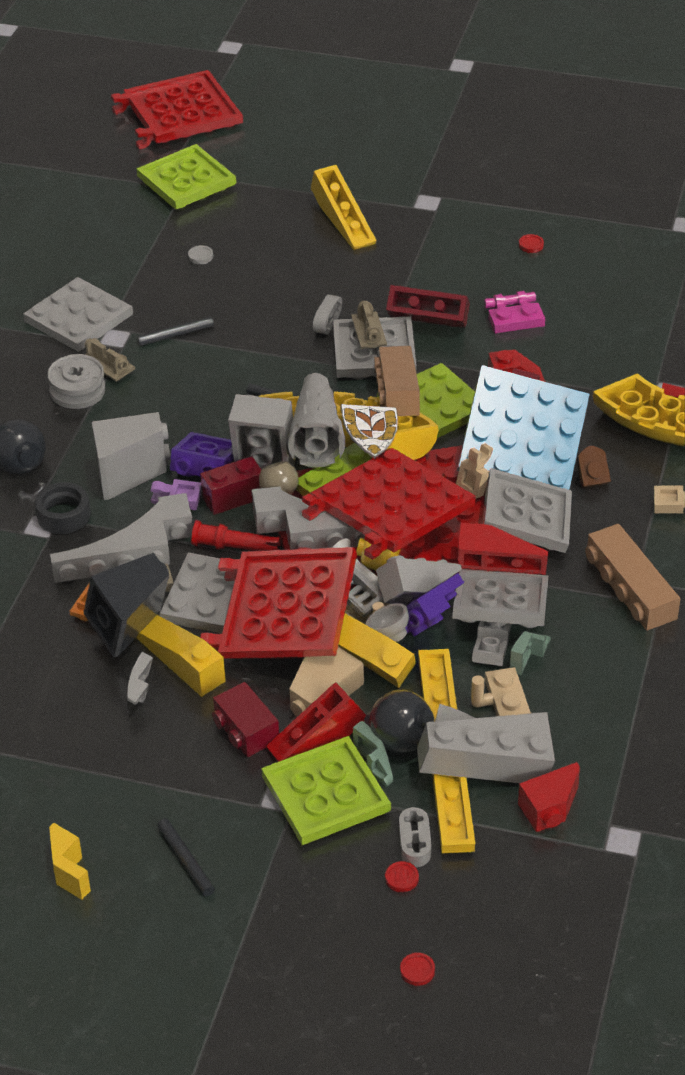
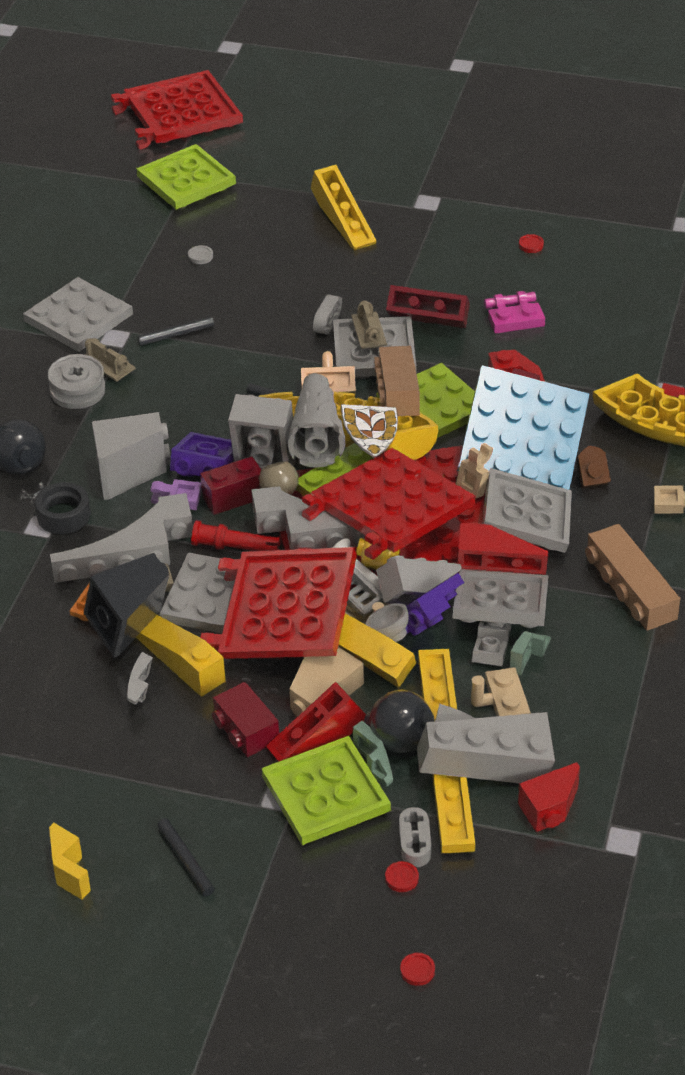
none -> light nougat plate [301,351,356,395]

